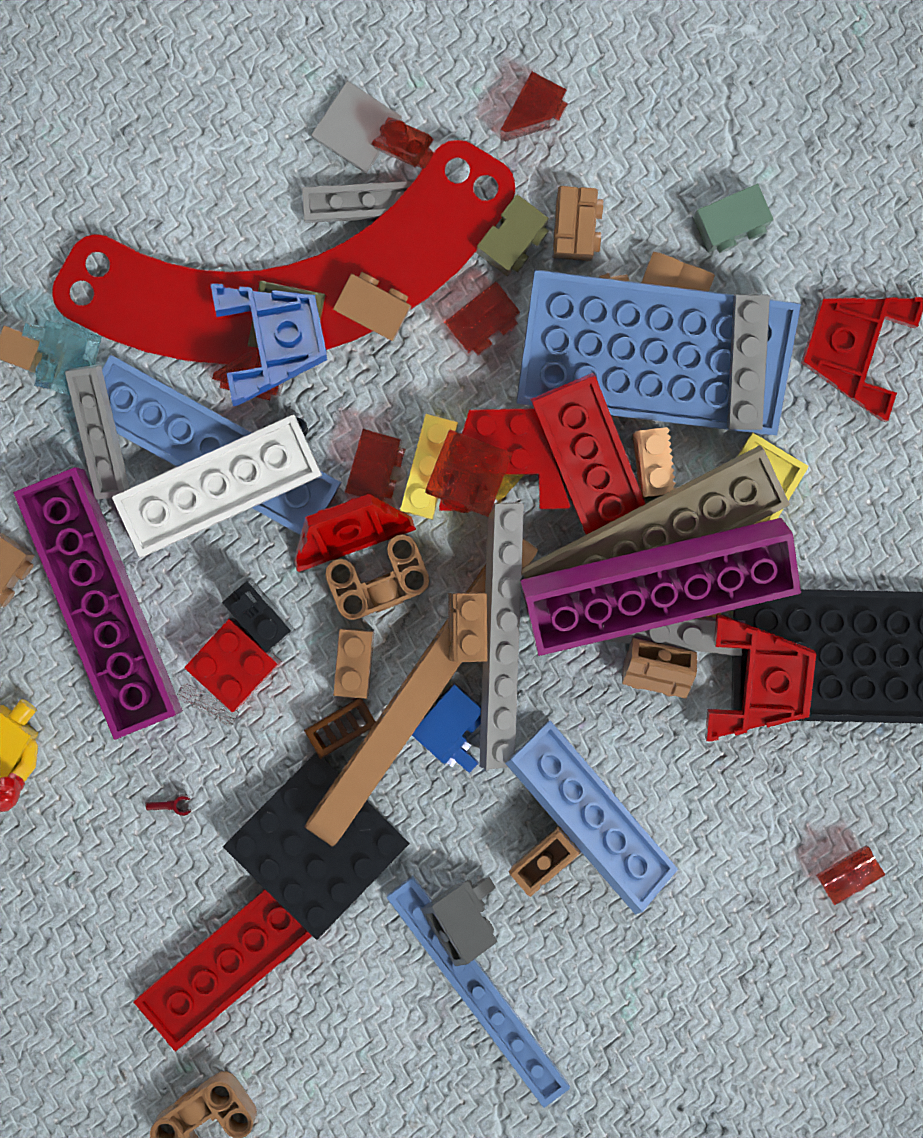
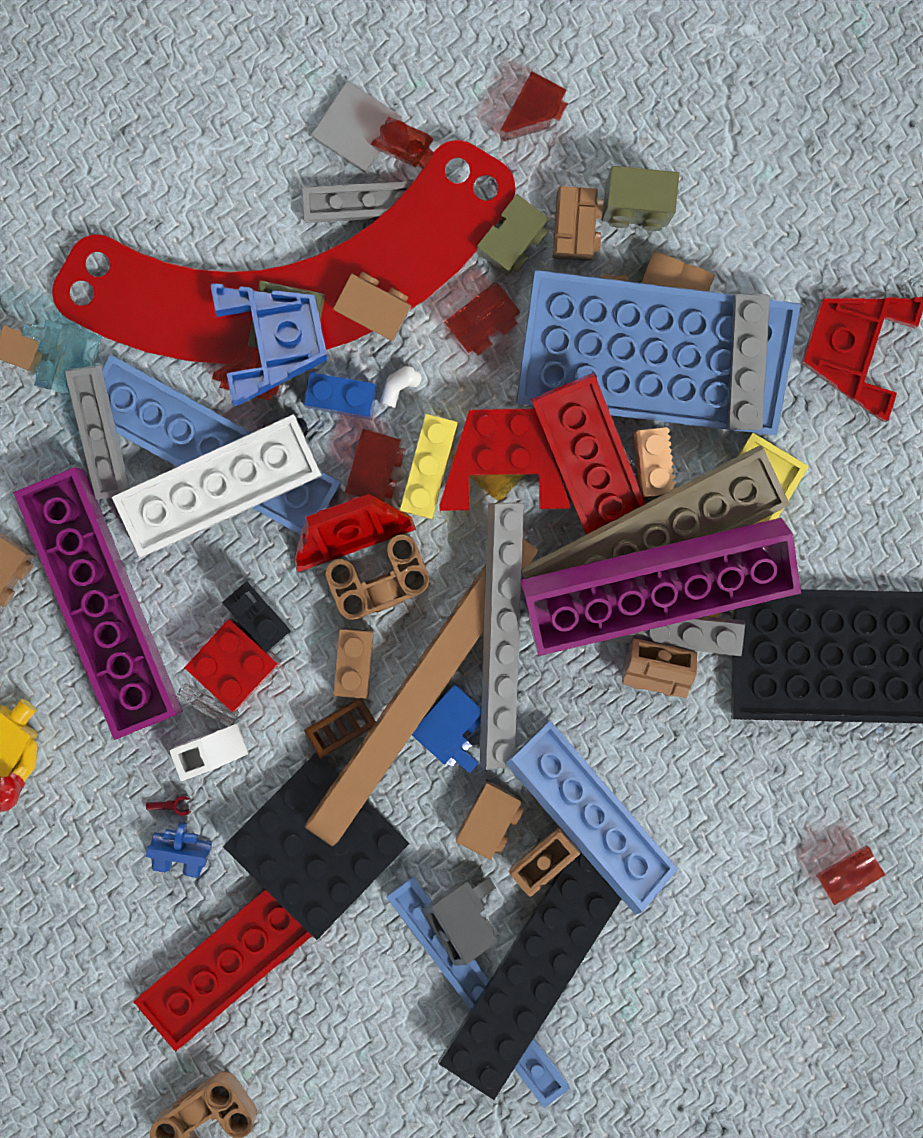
clear red plate [425,429,513,517] -> none
medium nougat brick [448,593,487,662] -> none
sand green brick [692,183,774,253] -> none
red wing [705,614,816,742] -> none
none -> blue hips [146,822,212,878]
none -> white slope [169,723,249,781]
none -> blue brick [304,372,378,420]
none -> white arm [380,366,422,408]
none -> black plate [438,852,622,1100]
none -> medium nougat brick [456,779,524,860]
none -> olive brick [602,166,679,231]

